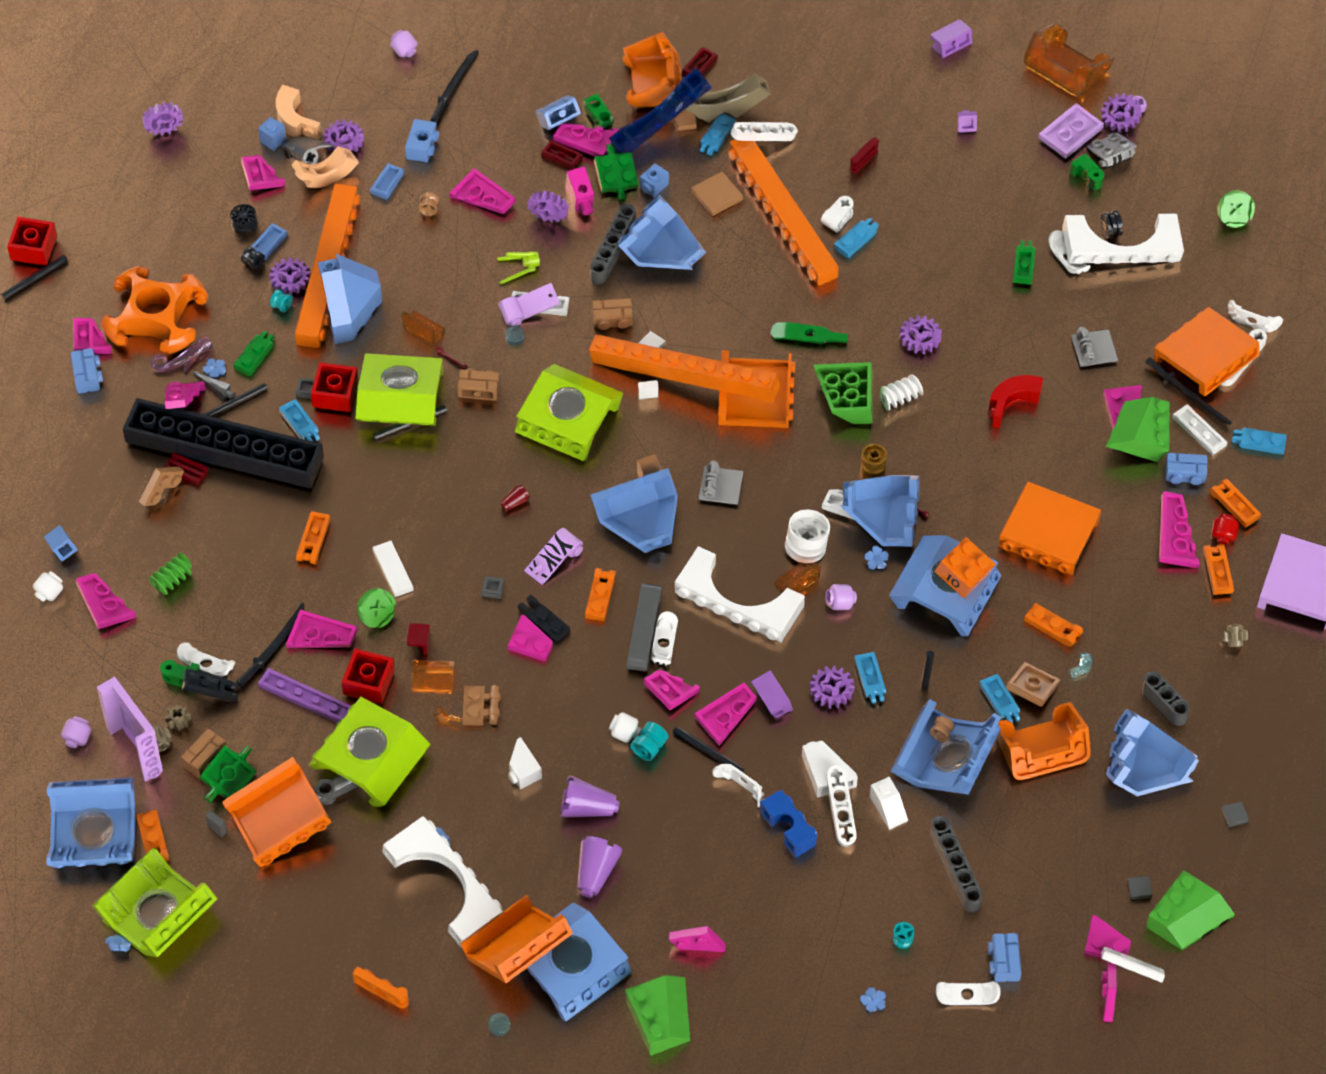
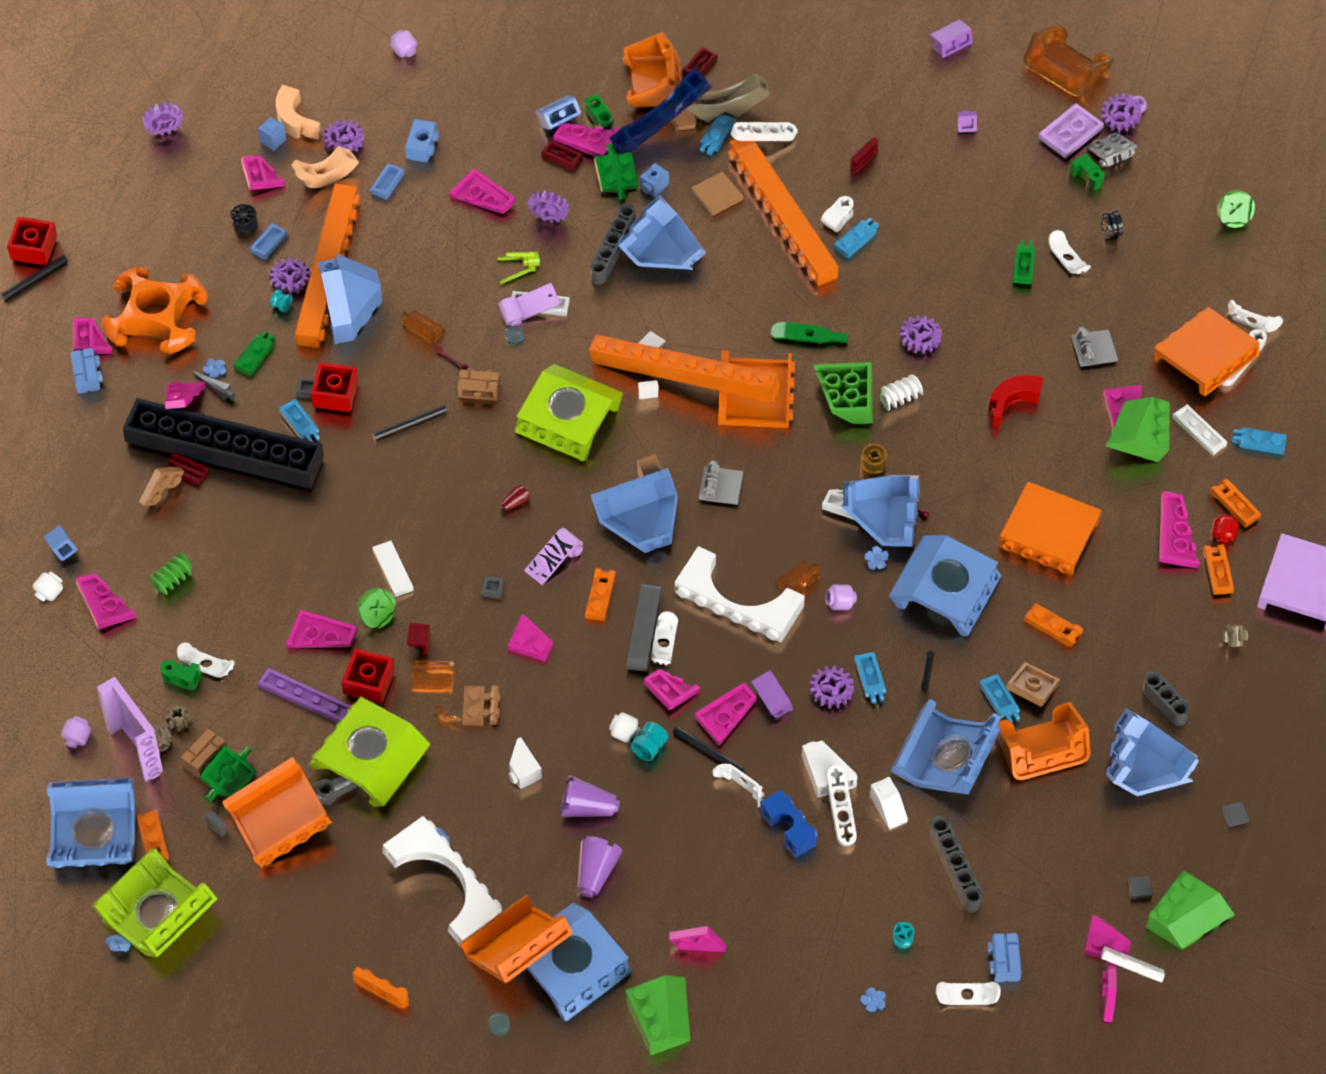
plant [151,335,213,372] -> none
black hinge [182,668,238,703] -> none
black bar [203,383,268,417] -> none
black sword [236,603,304,687] -> none
black wheel [241,246,265,270] -> none
dark grey panel [282,137,334,164] -> none
orange plate [296,511,331,565] -> none
lime panel [356,353,444,426] -> none
medium nougat wheel [419,192,439,216] -> none
black sword [430,50,479,123] -> none
black hinge [517,595,570,643] -> none
dark pink torso [565,166,594,216] -> none
medium nougat brick [592,298,633,330] -> none
white wheel [784,509,830,563] -> none
medium nougat wheel [929,716,955,742] -> none
orange brick [934,537,996,599] -> none
white arch [1062,214,1184,264] -> none
clear light blue arm [1069,652,1093,679] -> none
black sword [1145,357,1232,425] -> none
medium blue brick [1165,453,1207,485] -> none

